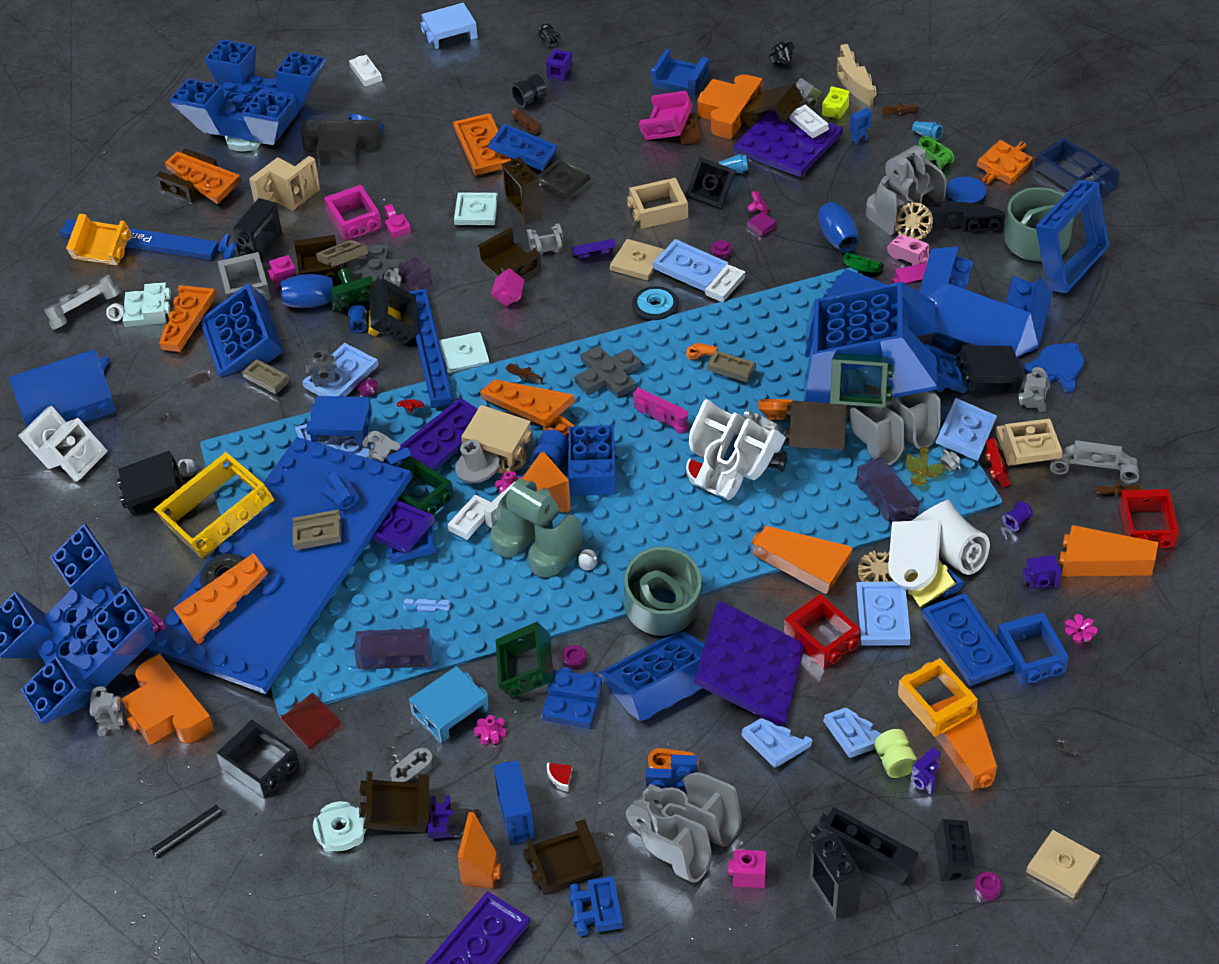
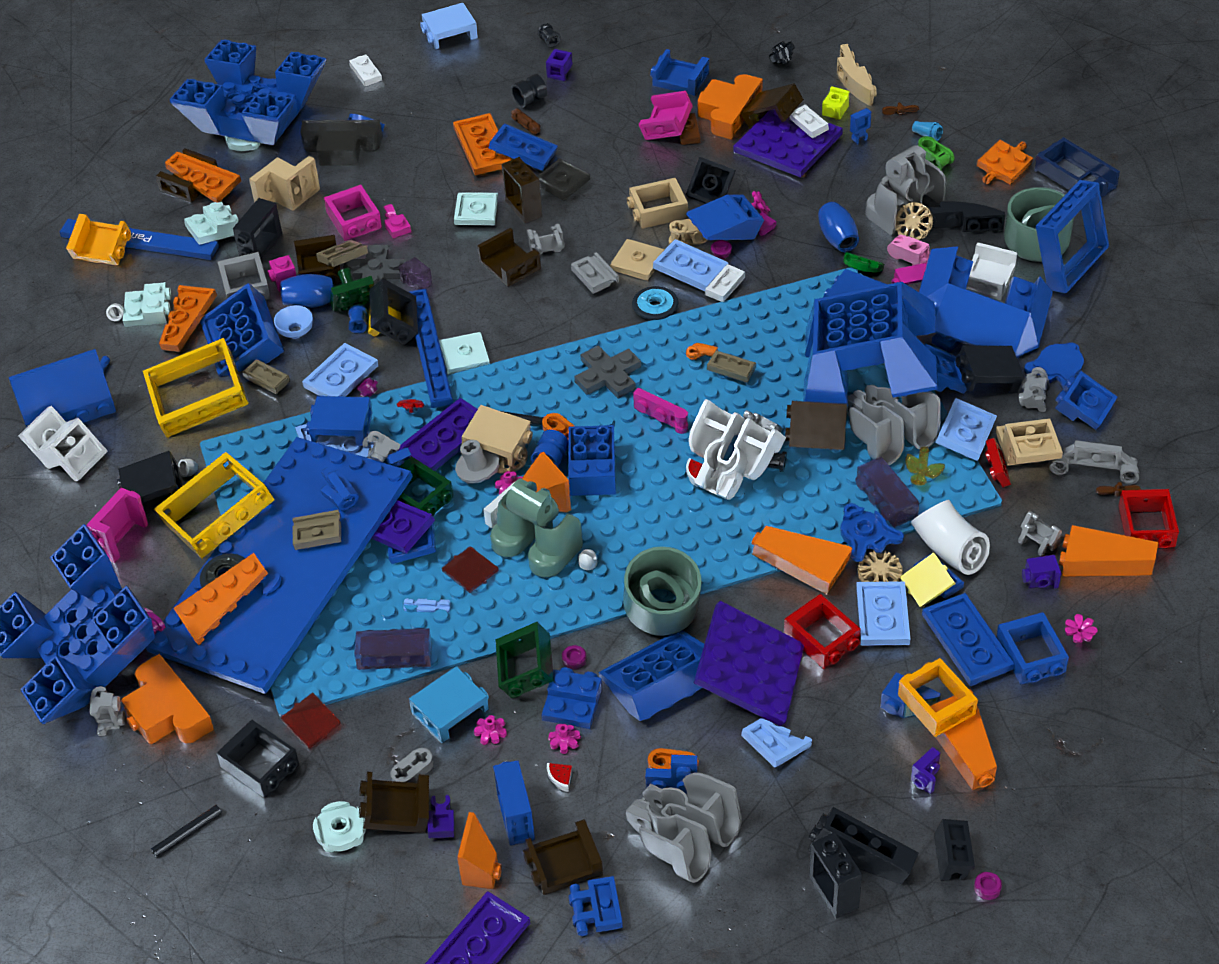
light grey plate [44,274,121,330] -> none
blue piece [218,234,236,260] -> none
flat silver brick [303,348,337,387] -> none
light grey plate [384,268,402,287] -> none
clear smoke plant [446,808,482,837] -> none
white plate [448,495,491,540] -> none
orange wing [480,379,575,427] -> none
dark pink brick [491,268,525,307] -> none
reddish brown piece [506,363,543,383] -> none
dark purple plate [571,239,616,259] -> none
dark azure cone [719,154,749,173] -> none
dark pink brick [728,849,766,888] -> none
orange piece [757,399,798,420] -> none
flat silver brick [796,78,823,110] -> none
light blue wing [823,708,881,758] -> none
window [830,353,894,408] -> none
yellowish green wheel [874,729,918,778] -> none
white tile [888,520,941,591] -> none
light grey plate [939,449,962,473] -> none
blue tile [945,177,986,205] -> none
dark purple bush [1002,501,1033,531] -> none
tan plate [1026,830,1100,899] -> none
none -> dark pink panel [87,487,148,563]
none -> yellow window [143,338,249,438]
none -> light aqua plate [184,202,239,245]
none -> light blue piece [274,305,313,339]
none -> clear red piece [442,546,499,593]
none -> dark pink plant [548,724,581,754]
none -> light grey plate [571,252,619,294]
none -> tan piece [668,219,707,245]
none -> blue slope [686,195,764,240]
none -> blue tile [840,503,904,562]
none -> blue slope [880,672,941,718]
none -> white panel [966,242,1018,301]
none -> light grey piece [1018,511,1064,557]
none -> blue plate [1055,371,1118,430]

